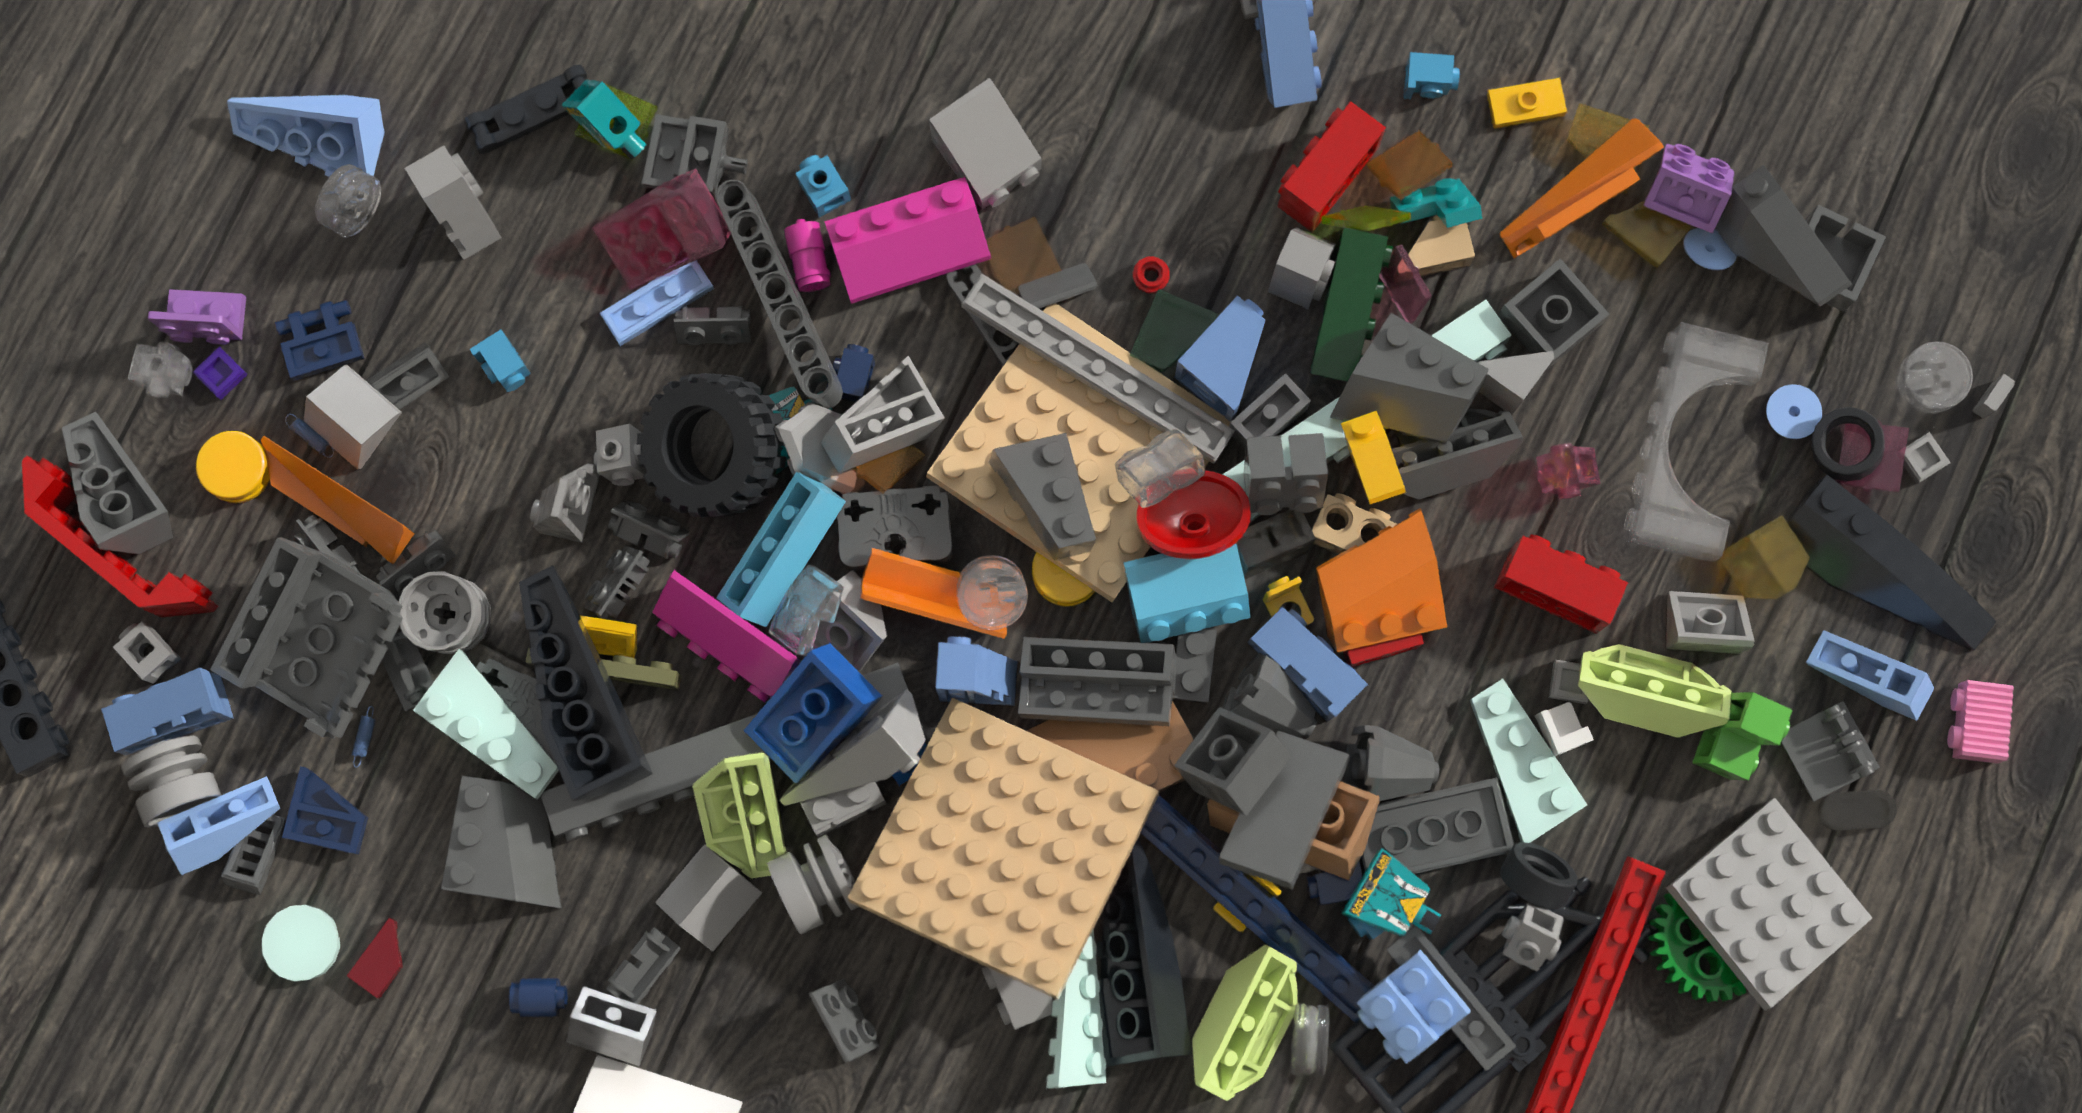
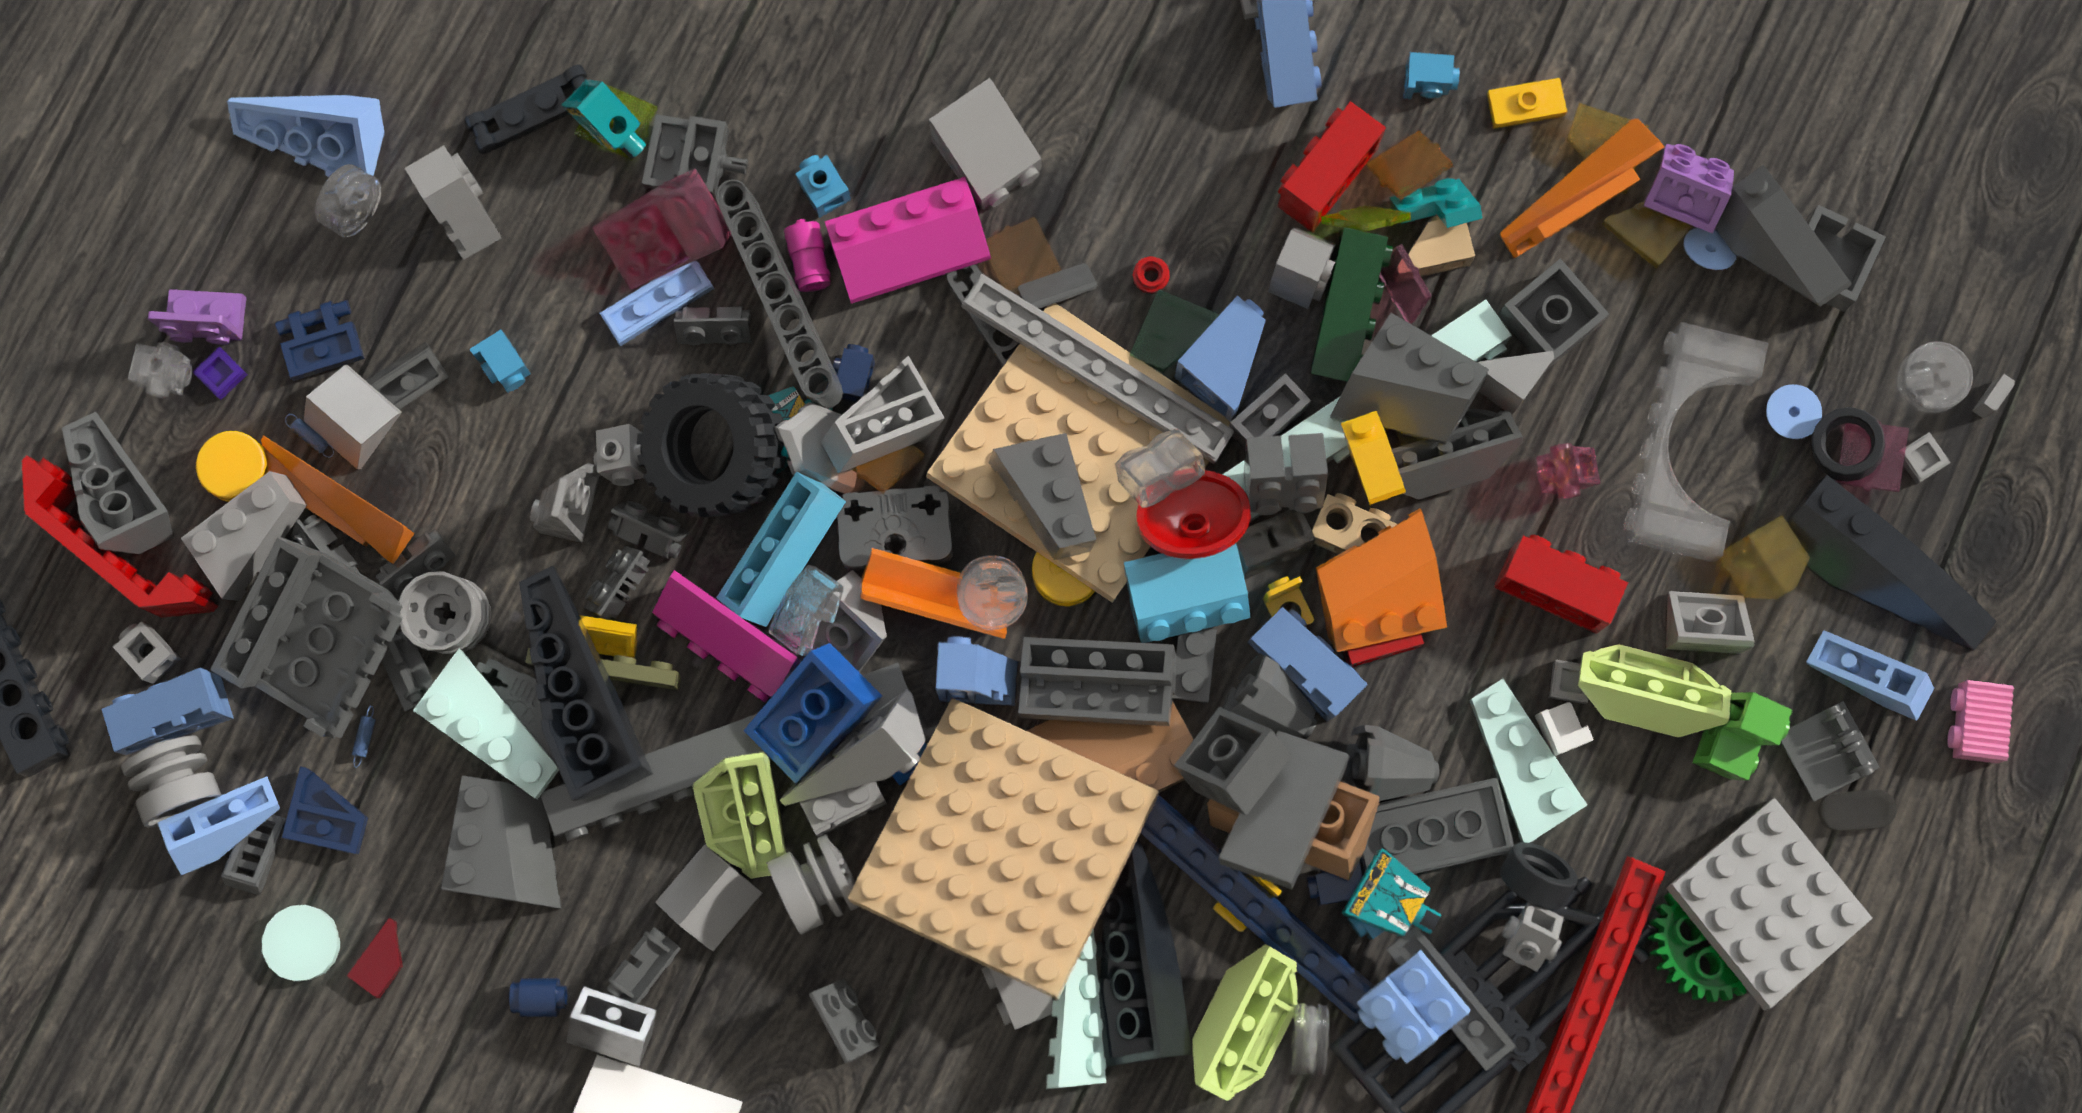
none -> light grey wedge [181,471,307,601]

